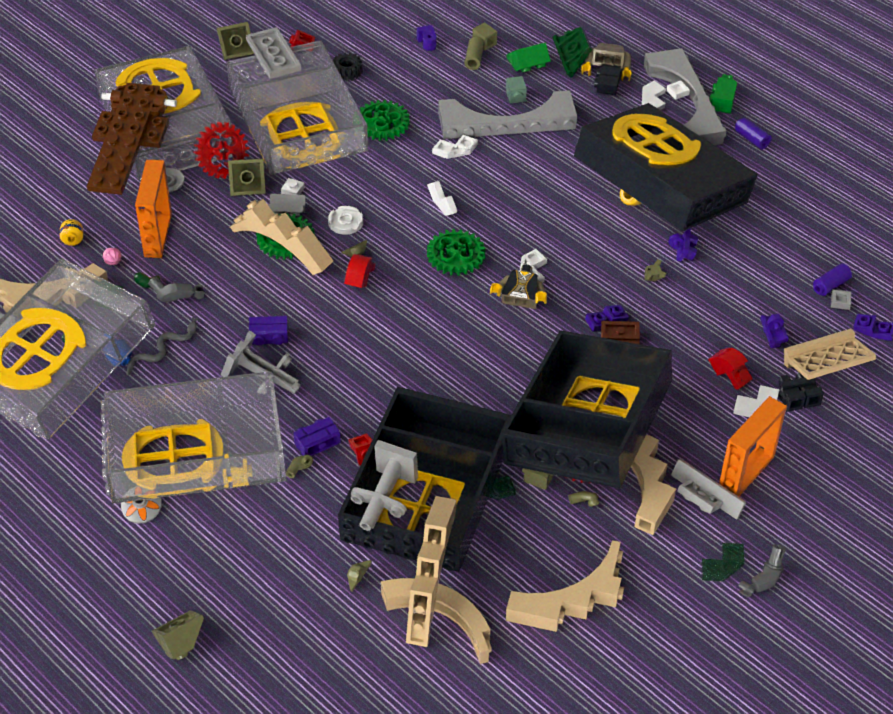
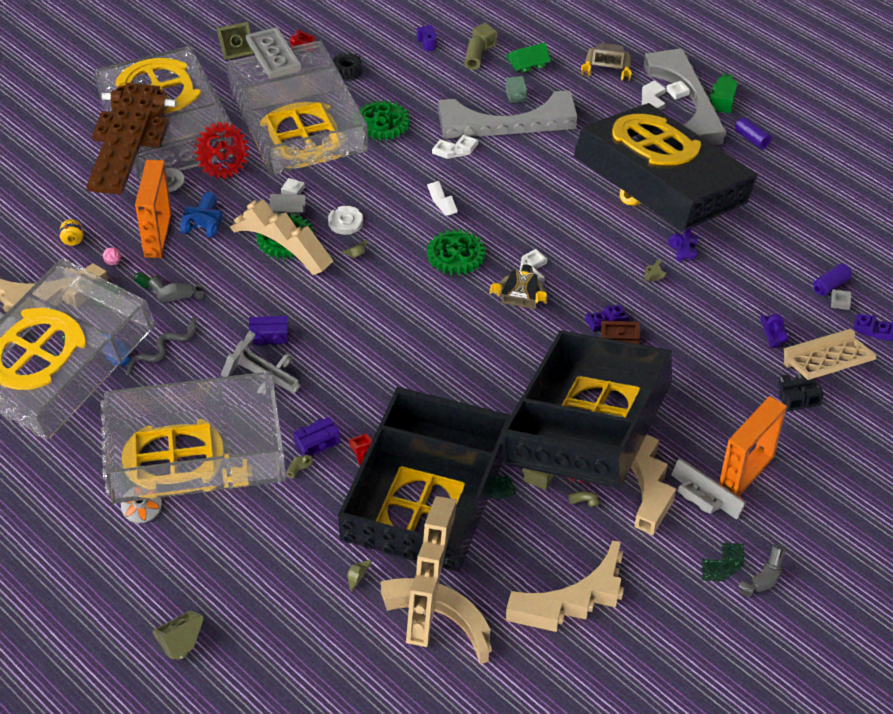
olive slope [228,159,266,196] -> none
red brick [344,254,376,288] -> none
light grey piece [351,440,418,531] -> none
dark green wing [552,27,592,78] -> none
black brick [594,64,621,95] -> none
red brick [708,348,753,390] -> none
white tile [733,385,779,417] -> none
none -> blue connector [181,192,223,238]

